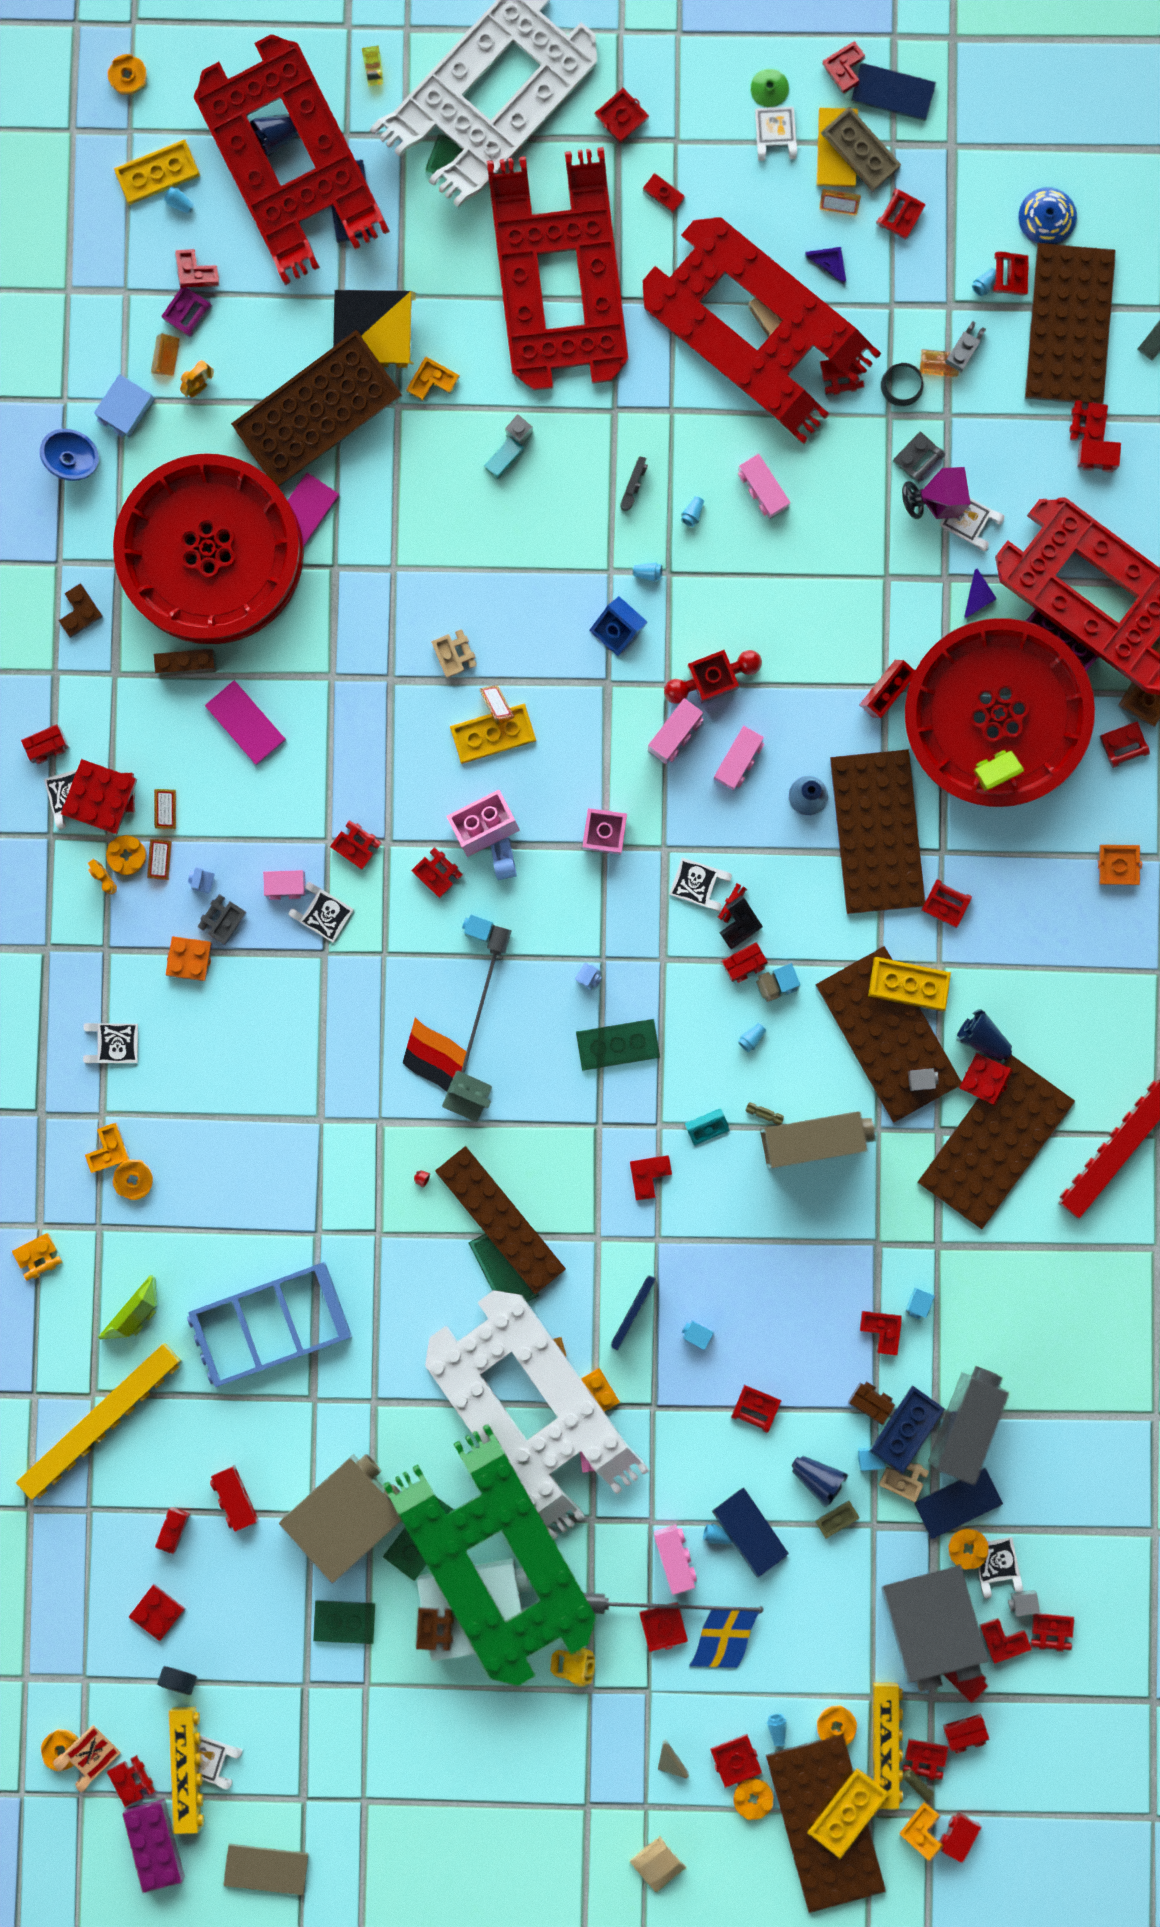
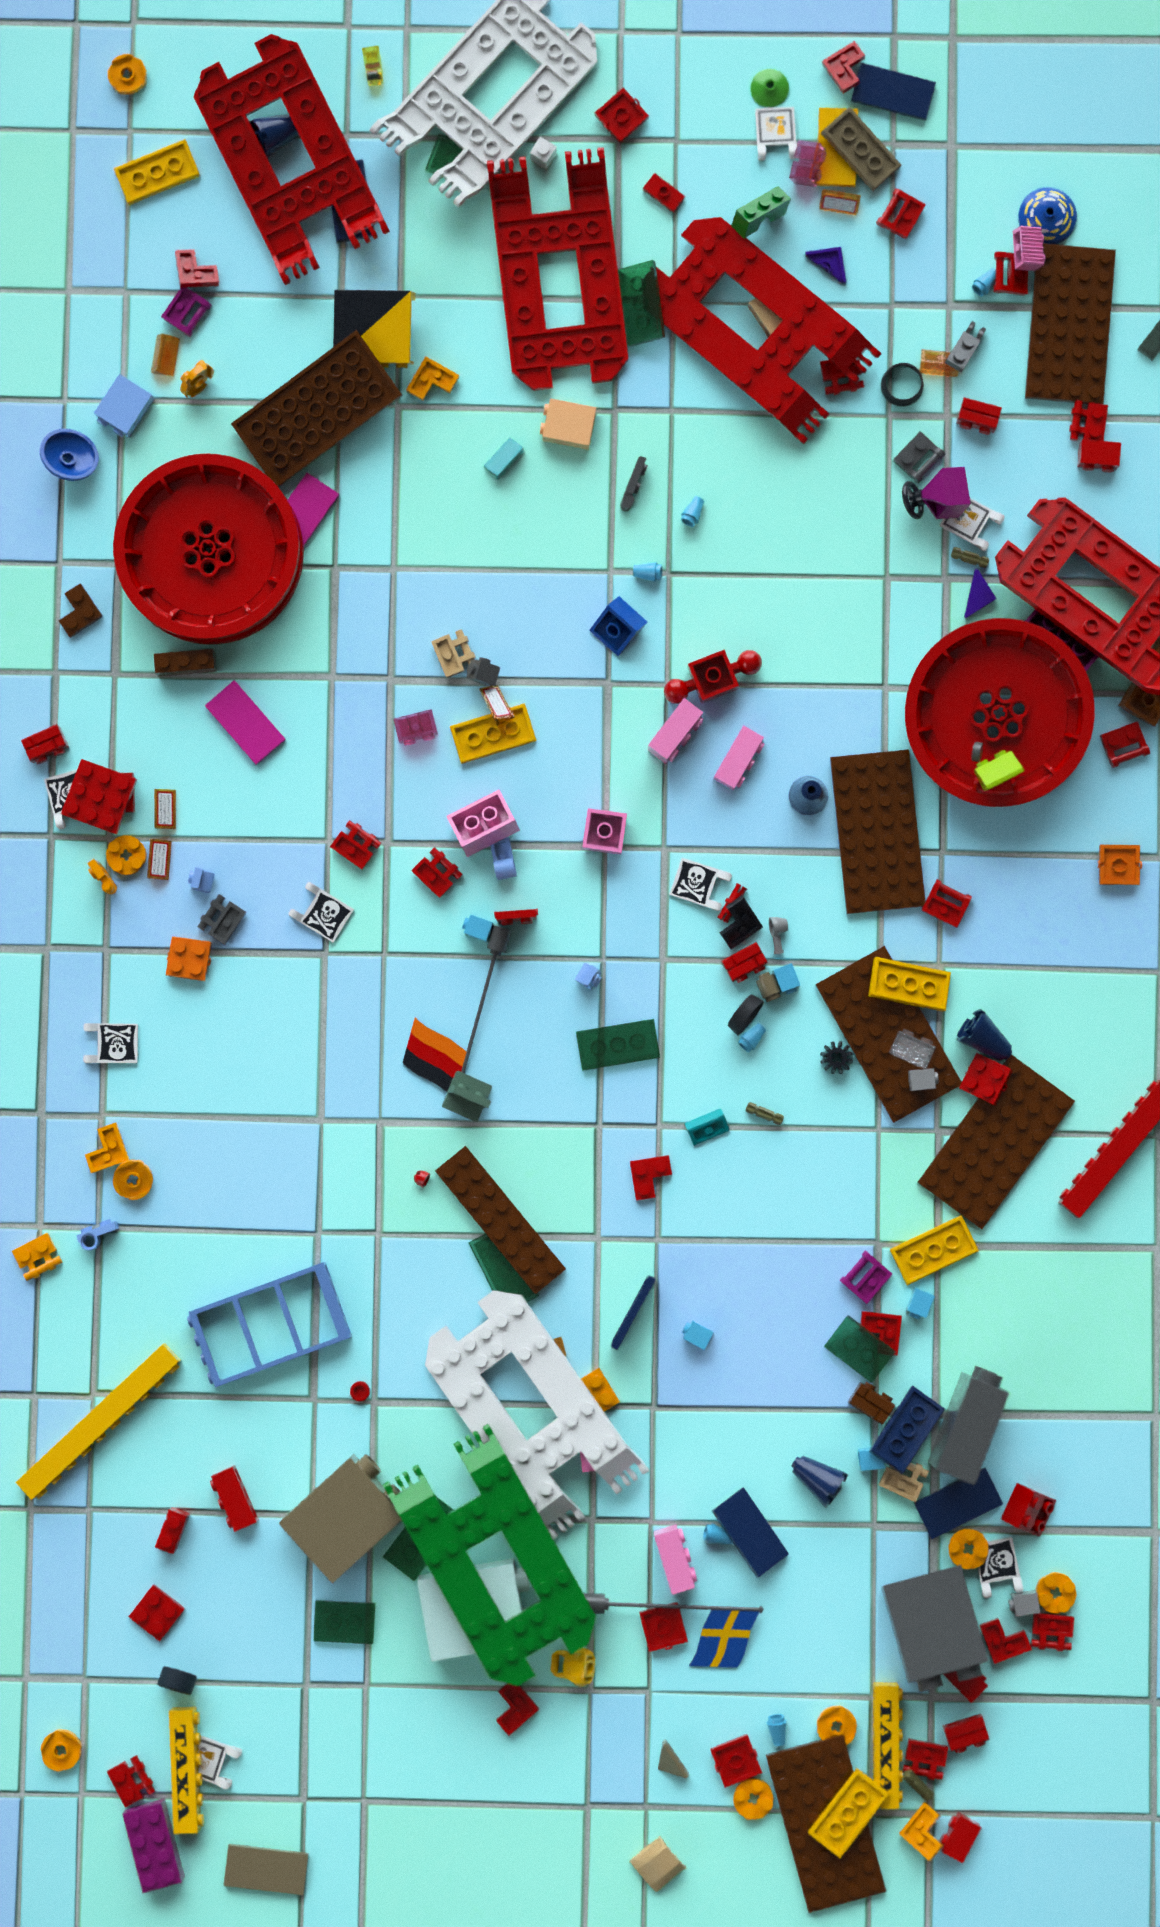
flag [53,1725,121,1792] -> none
lime wedge [98,1275,157,1340] -> none
medium azure cone [163,187,194,214] -> none
bright pink brick [263,870,306,900] -> none
reddish brown plate [416,1607,454,1651] -> none
light grey brick [505,414,533,445] -> none
red plate [731,1384,782,1433] -> none
bright pink brick [737,453,791,519] -> none
dark tan brick [760,1111,876,1168] -> none
olive plate [815,1500,860,1539] -> none
red brick [859,660,915,718] -> none
none -> light blue plate [76,1219,119,1250]
none -> red tile [350,1381,370,1402]
none -> clear pink brick [393,709,438,746]
none -> dark grey brick [466,657,501,686]
none -> red plate [494,908,538,926]
none -> red plate [496,1683,539,1736]
none -> white brick [530,137,557,170]
none -> light nougat brick [540,398,596,450]
none -> clear green tile [618,260,665,347]
none -> black tyre [727,994,764,1036]
none -> green arch [731,186,791,238]
none -> light grey bar [768,917,788,954]
none -> clear pink piece [789,140,826,187]
none -> black gear [820,1041,853,1074]
none -> clear green tile [823,1315,896,1383]
none -> magenta plate [839,1250,892,1304]
none -> clear brick [888,1029,936,1069]
none -> yellow tile [889,1215,979,1285]
none -> olive axle [951,547,989,569]
none -> red brick [956,397,1002,435]
none -> dark grey tile [972,742,983,763]
none -> red slope [1001,1483,1056,1537]
none -> bright pink brick [1012,226,1045,271]
none -> light orange plate [1035,1572,1077,1614]

